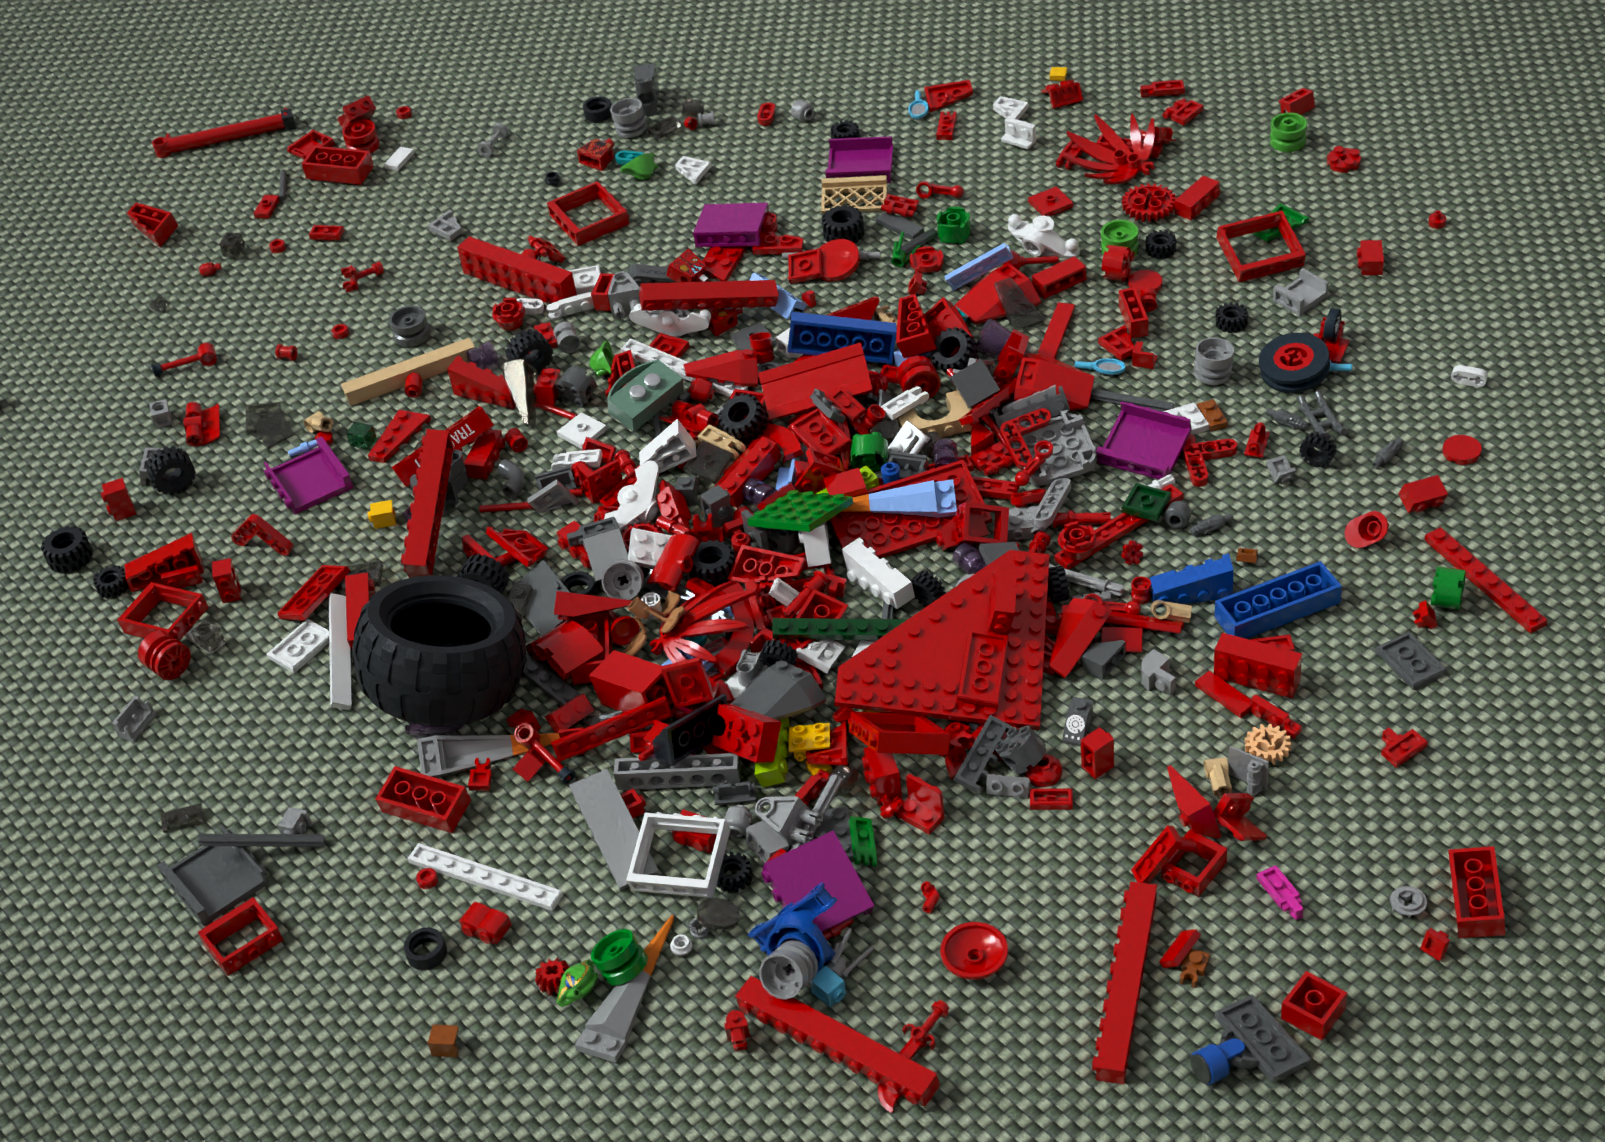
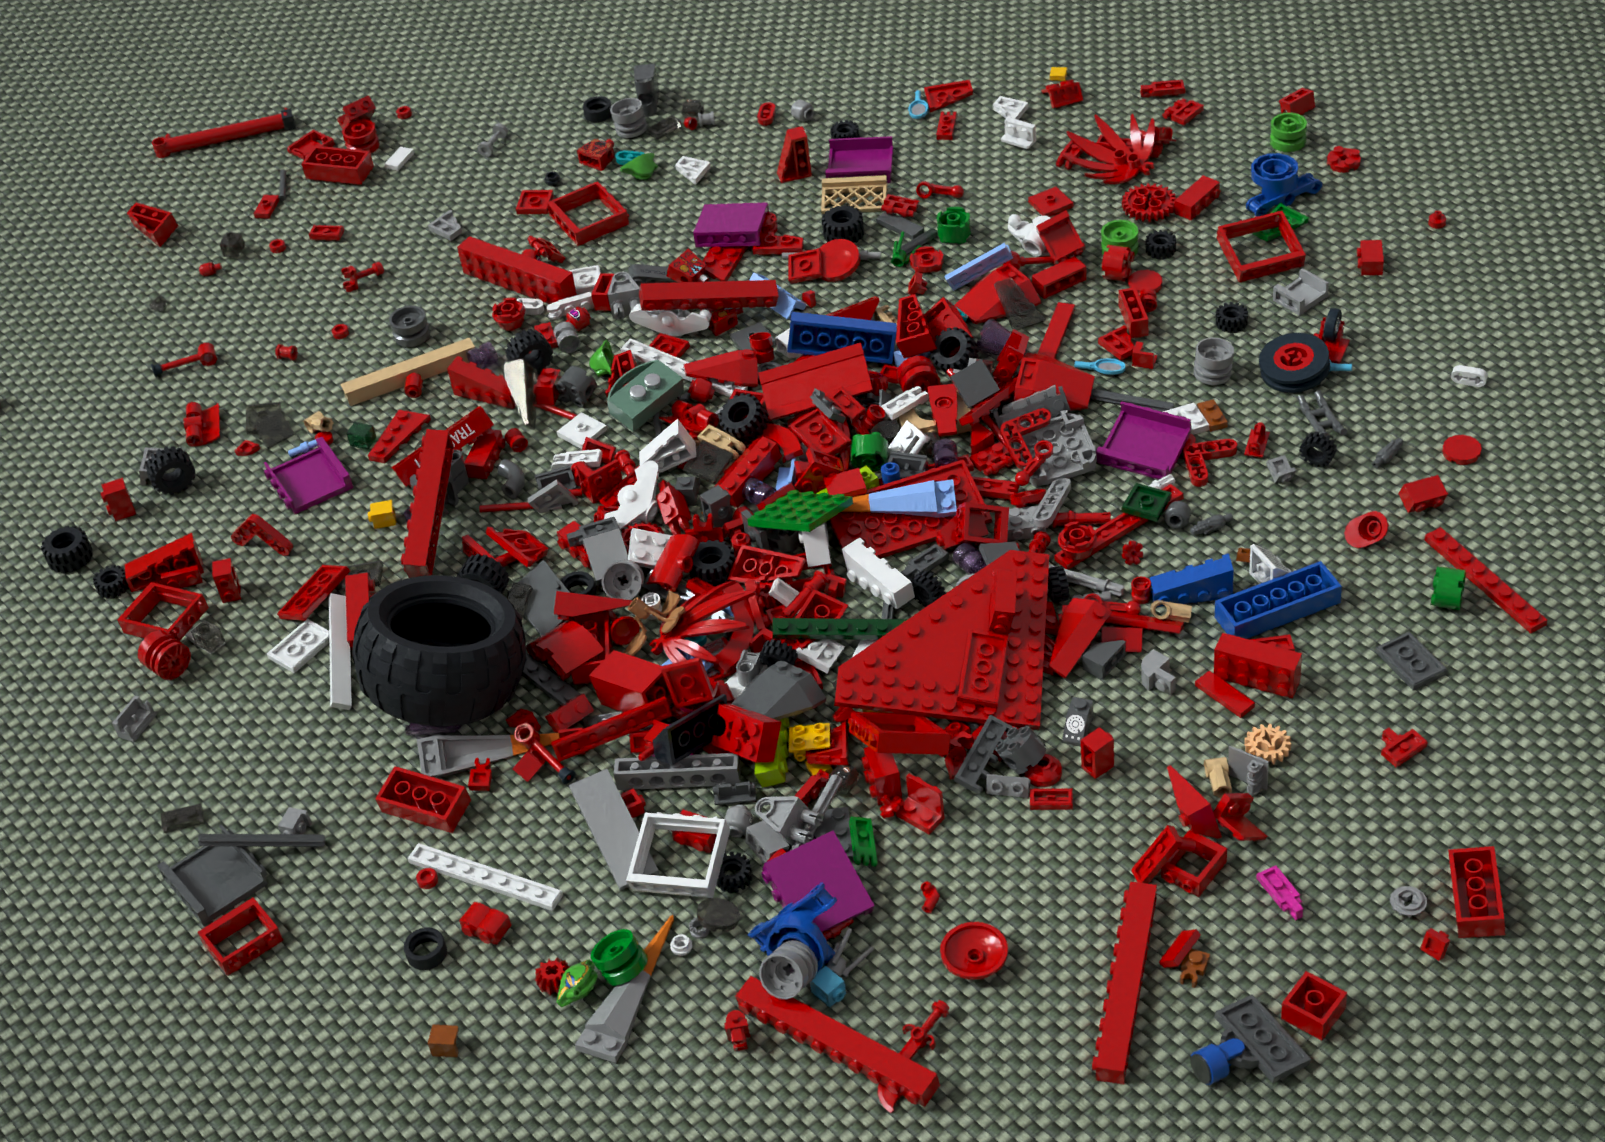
light grey brick [149,399,173,429] -> none
red axle [656,515,690,535] -> none
red hinge [1250,695,1302,739] -> none
dark grey piece [1266,408,1308,430] -> none
red tile [1413,600,1438,629] -> none
none -> red tile [234,440,260,456]
none -> red tile [516,190,554,214]
none -> red head [565,307,591,332]
none -> red wedge [777,126,812,183]
none -> dark grey hinge [901,544,949,580]
none -> red piece [927,384,958,436]
none -> red panel [1036,210,1085,265]
none -> blue piece [1246,153,1322,216]
none -> white slope [1249,544,1291,584]

